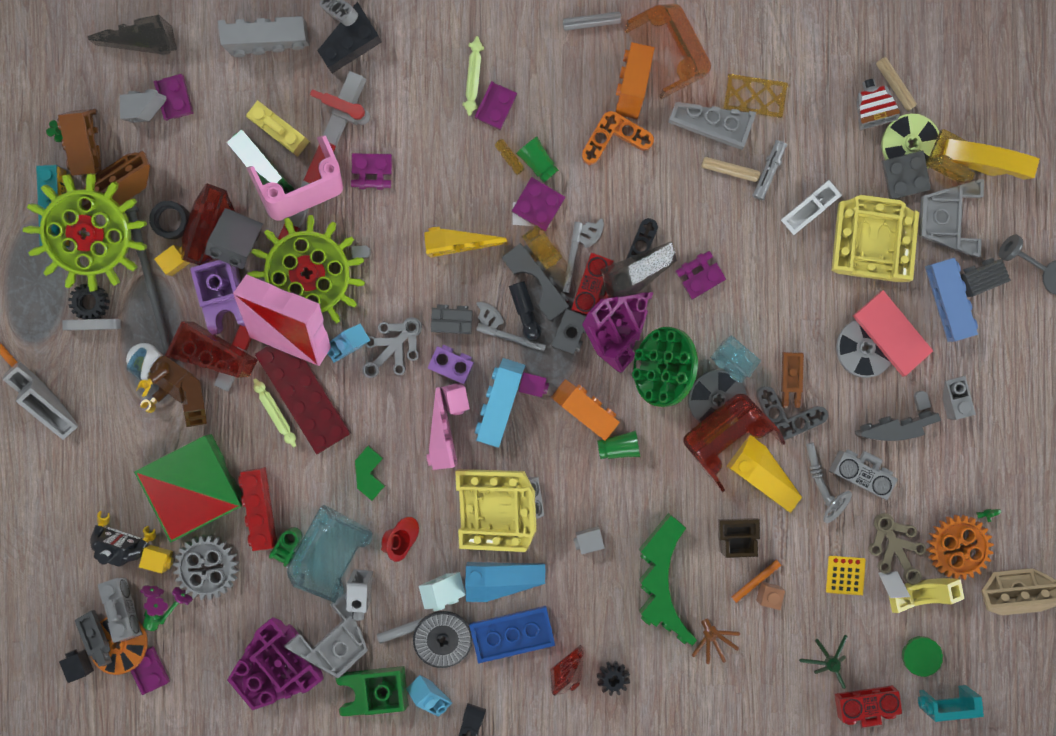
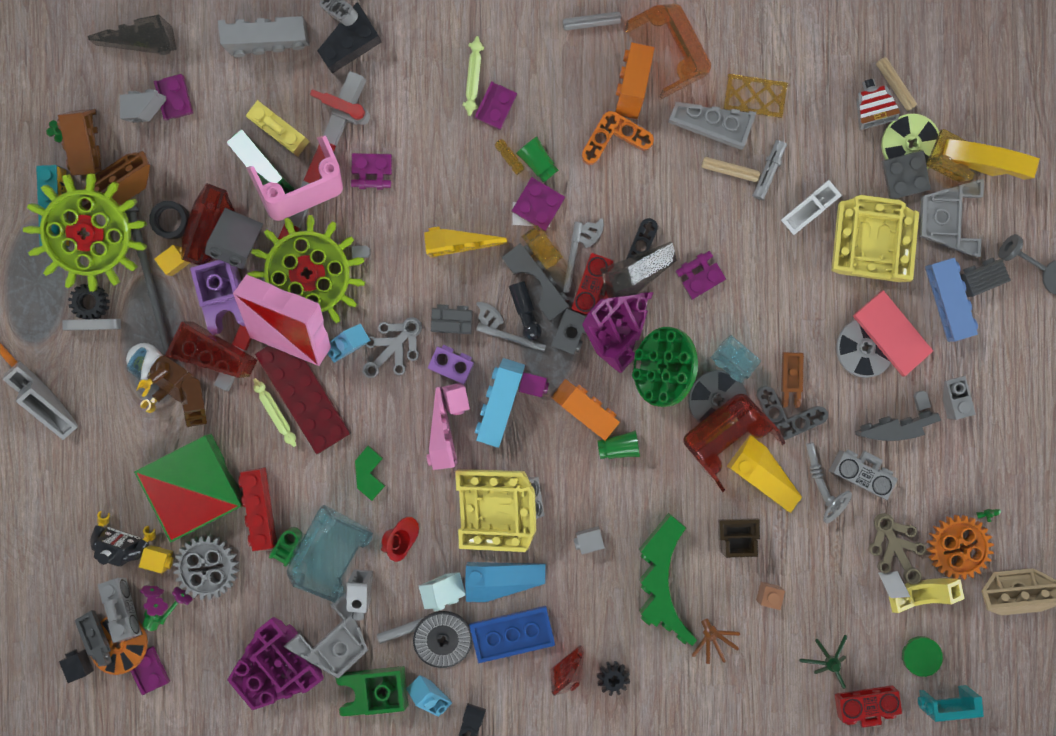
orange bar [731,559,782,603] -> none
yellow sticker [826,556,866,595] -> none

